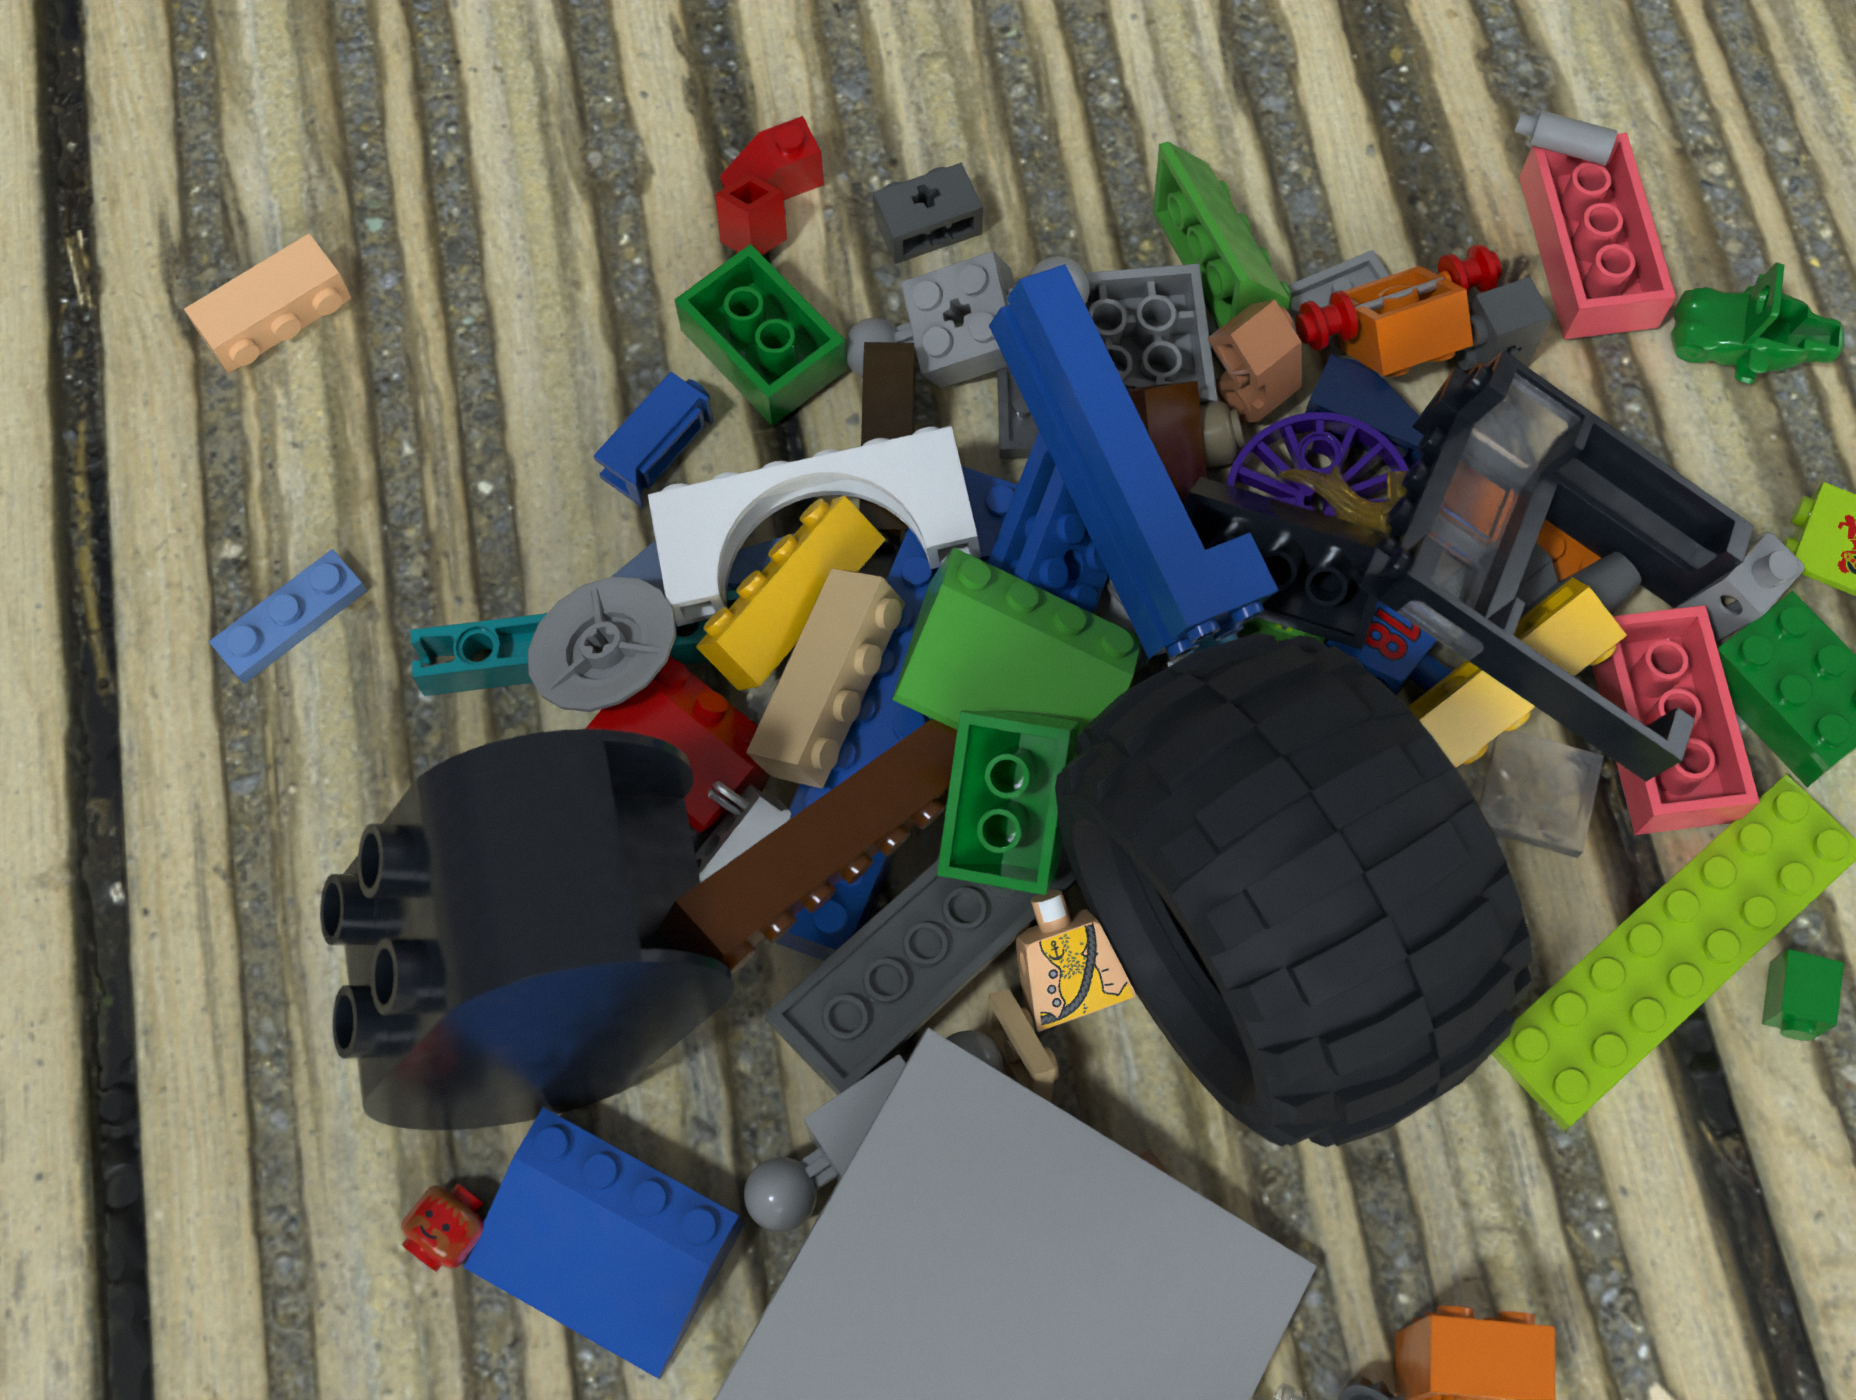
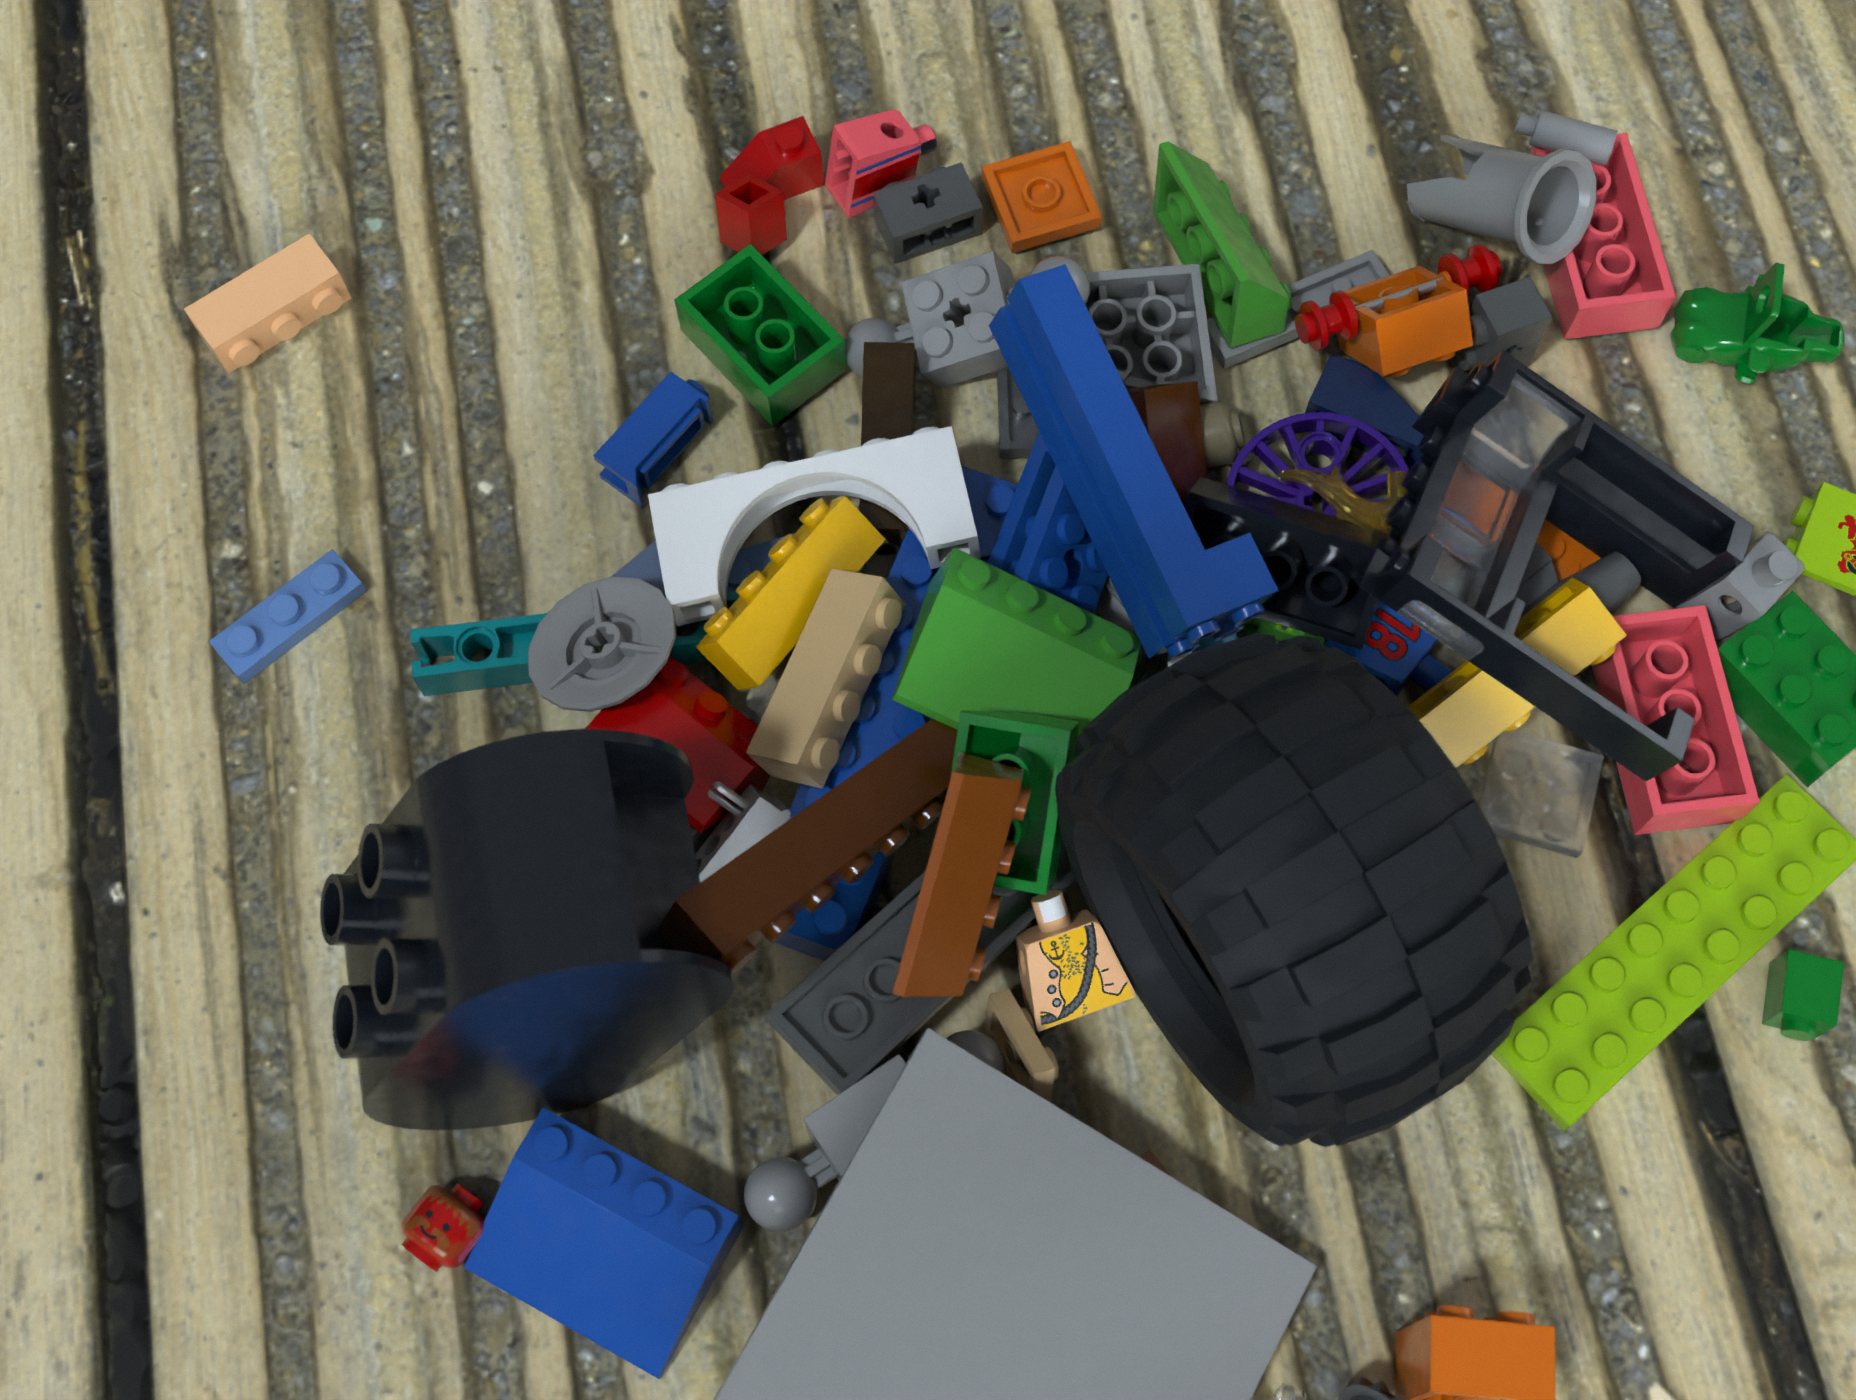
nougat brick [1207,299,1302,423] -> none
none -> coral torso [825,109,937,219]
none -> dark orange slope [892,752,1031,997]
none -> orange plate [981,141,1102,253]
none -> light grey piece [1406,134,1596,264]

